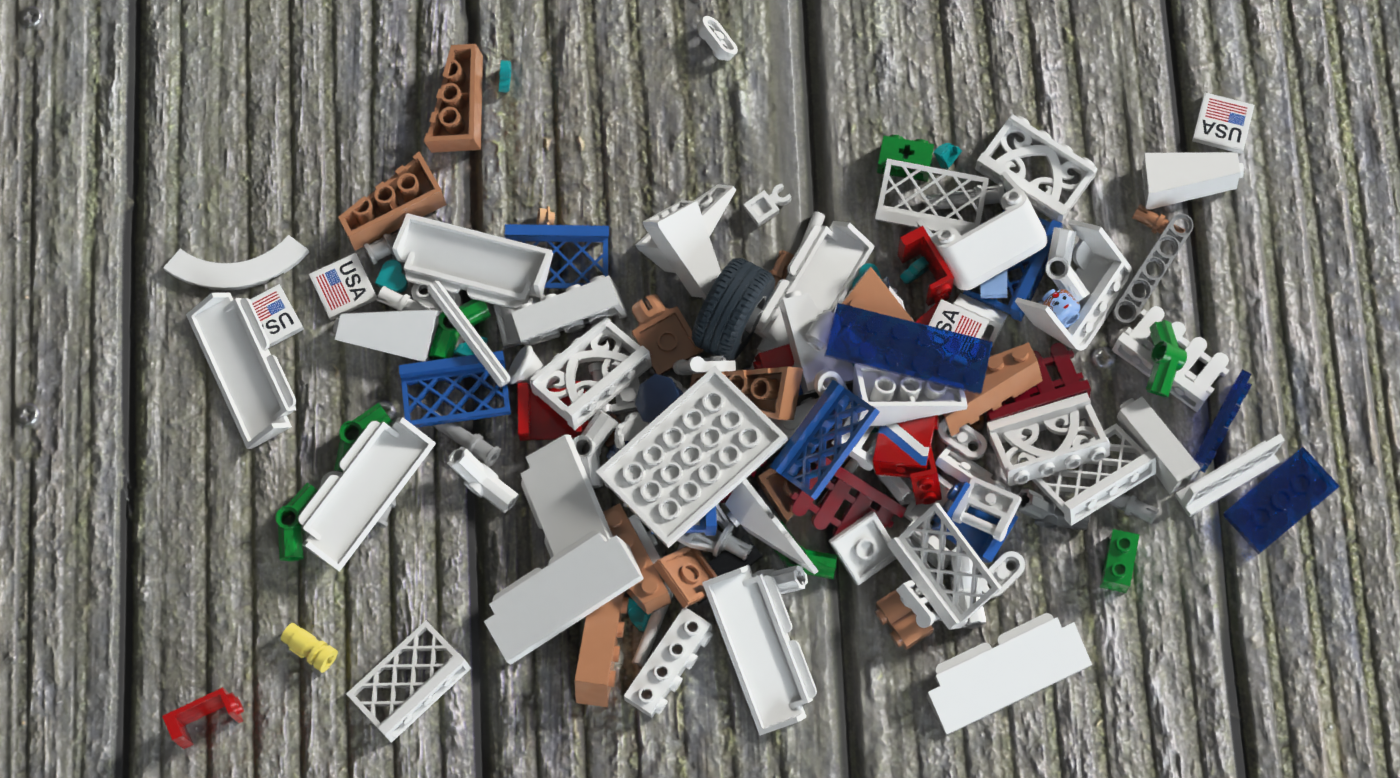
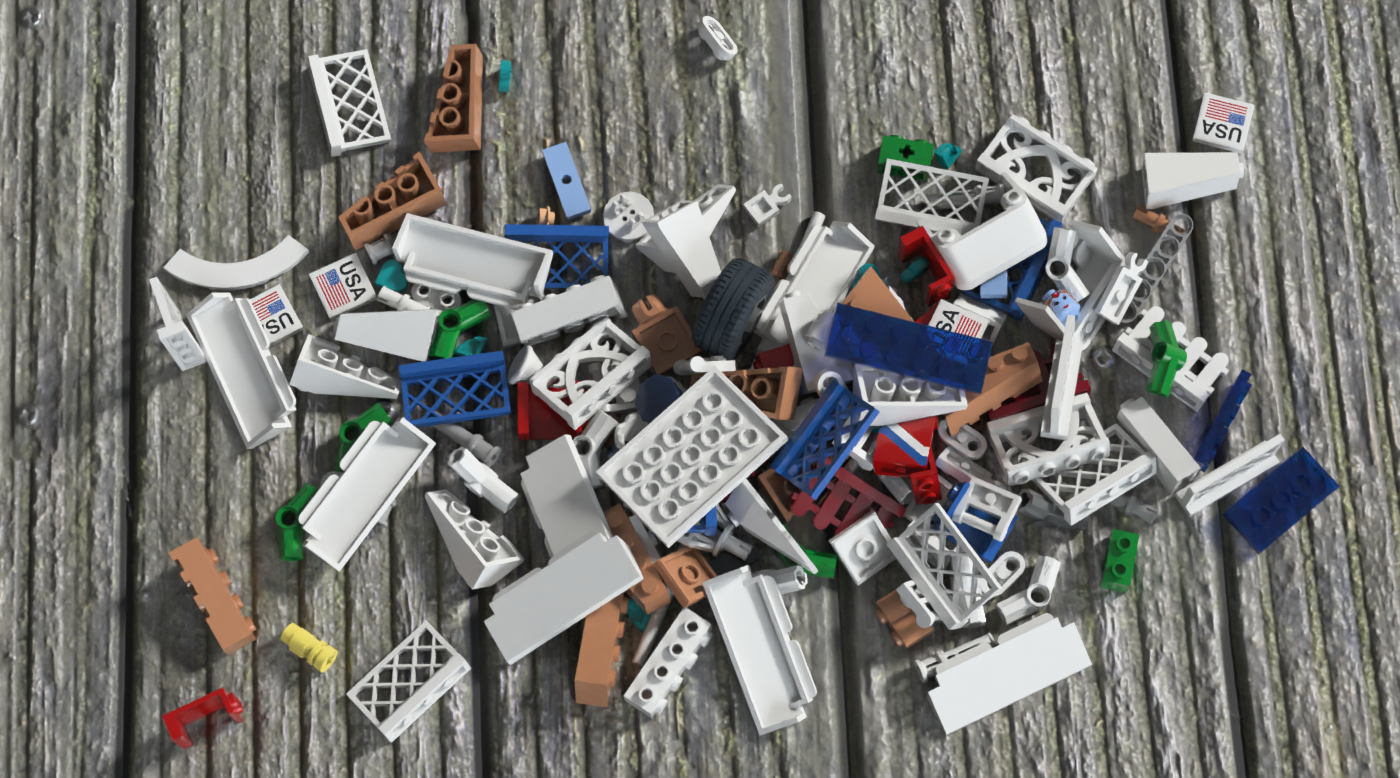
white axle [427,281,510,387] -> none
none -> white fence [149,277,207,371]
none -> nougat wedge [169,537,256,655]
none -> white wedge [289,334,401,399]
none -> white fence [308,49,391,157]
none -> white wedge [425,489,524,590]
none -> light blue tile [542,142,591,221]
none -> white plate [603,191,654,243]
none -> white pin [914,632,996,683]
none -> white piece [996,555,1061,626]
none -> white fence [1040,315,1083,441]
none -> white plate [1094,252,1148,325]

